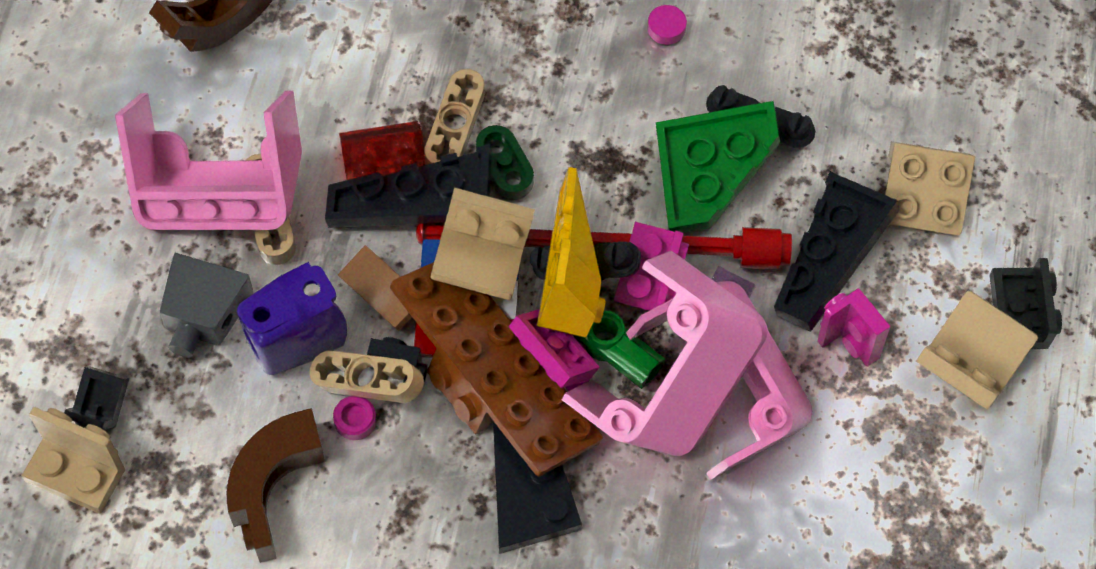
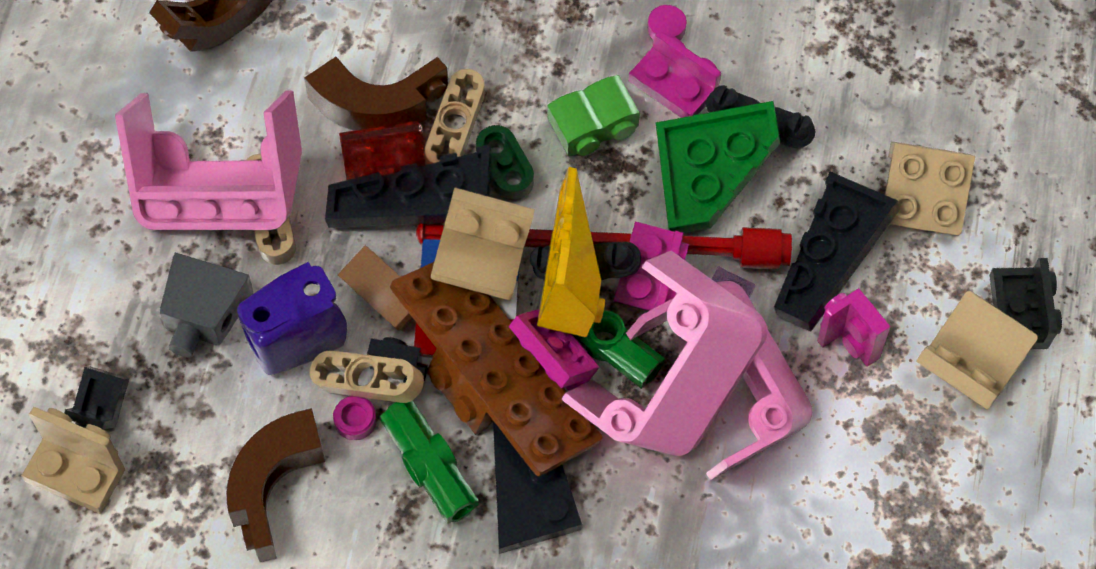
none -> reddish brown arch [304,57,448,134]
none -> green piece [380,400,479,524]
none -> bright green brick [547,75,640,156]
none -> dark pink bracket [628,31,721,118]

